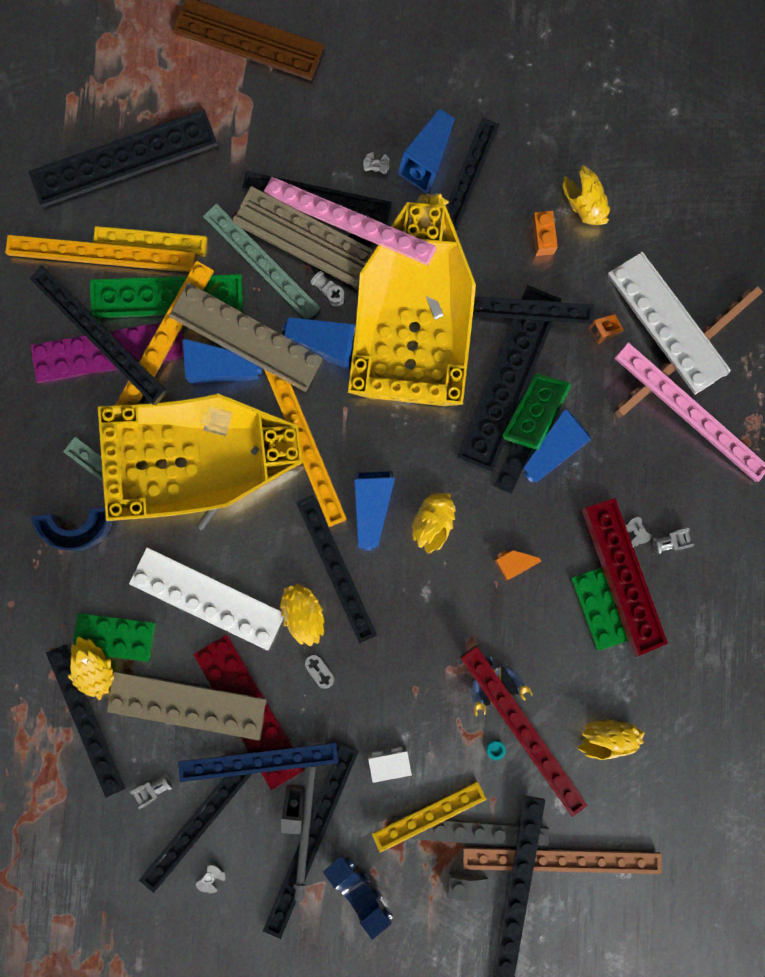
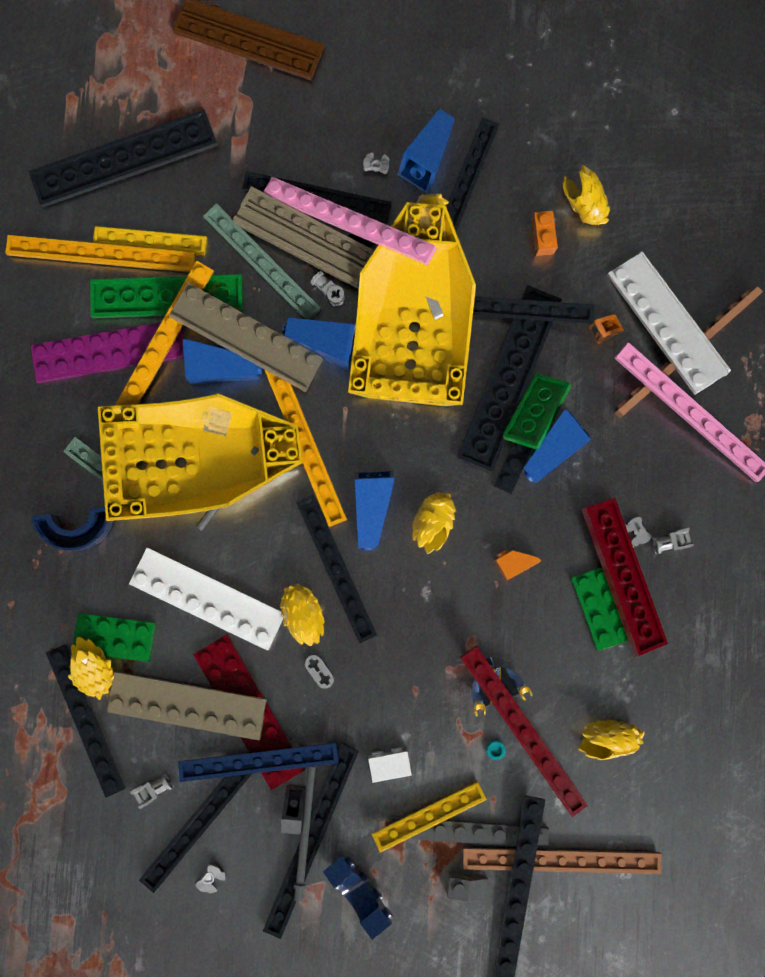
black plate [30,265,168,405] -> none

